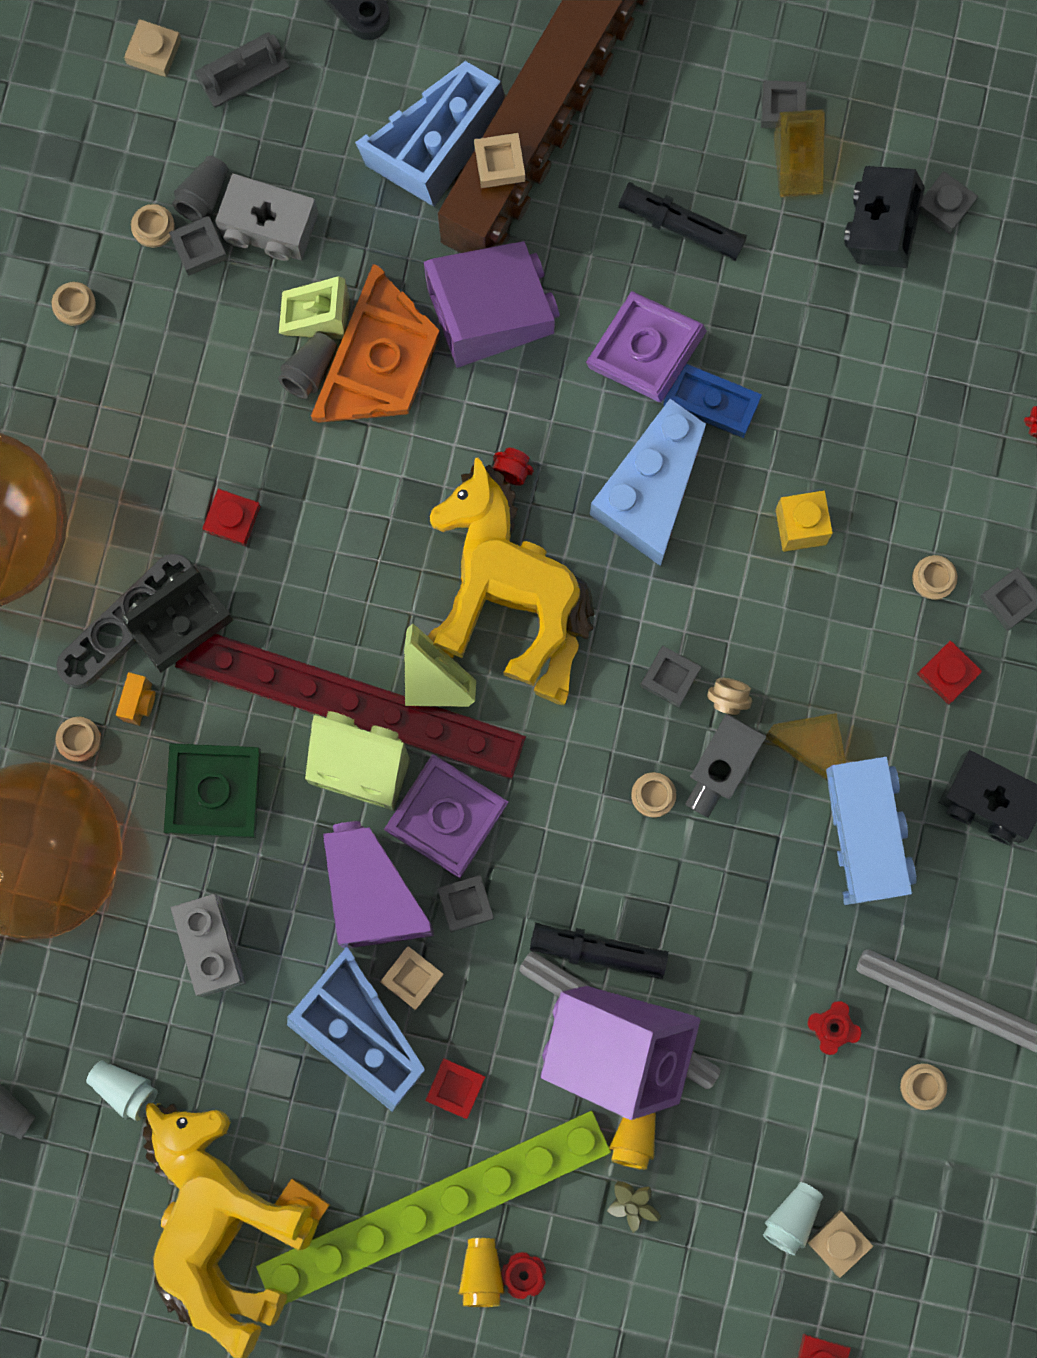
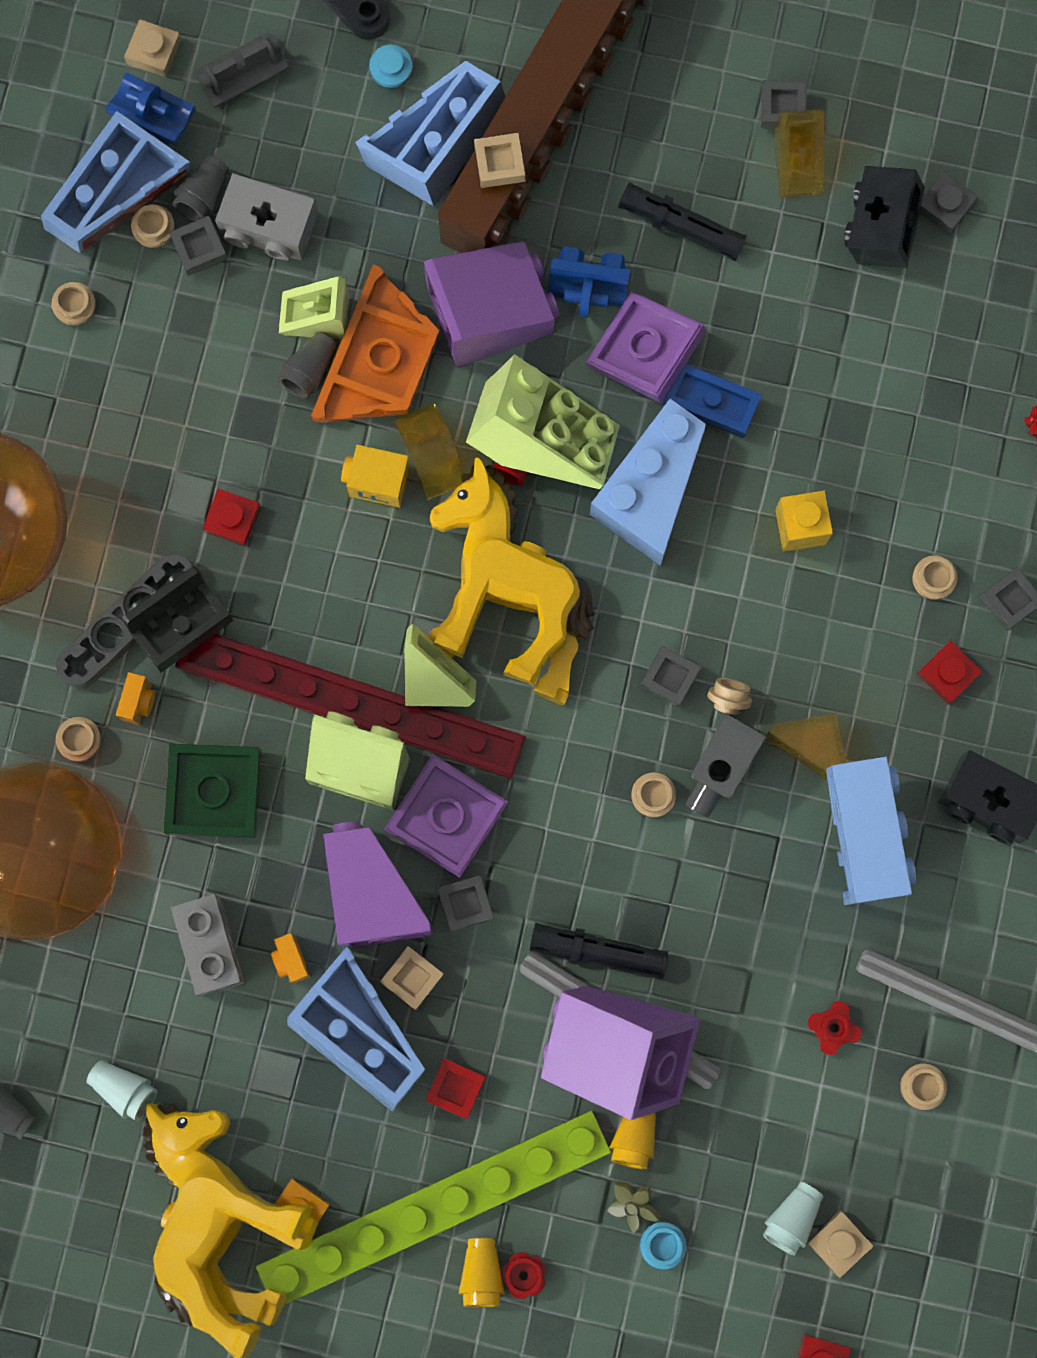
none -> light blue wedge [41,111,190,253]
none -> blue hips [106,72,196,146]
none -> light orange plate [271,933,311,984]
none -> yellow brick [341,444,410,508]
none -> medium azure plate [369,45,413,88]
none -> clear yellow slope [394,404,465,500]
none -> yellowish green slope [466,354,620,489]
none -> blue hips [548,246,630,318]
none -> medium azure plate [640,1222,686,1269]

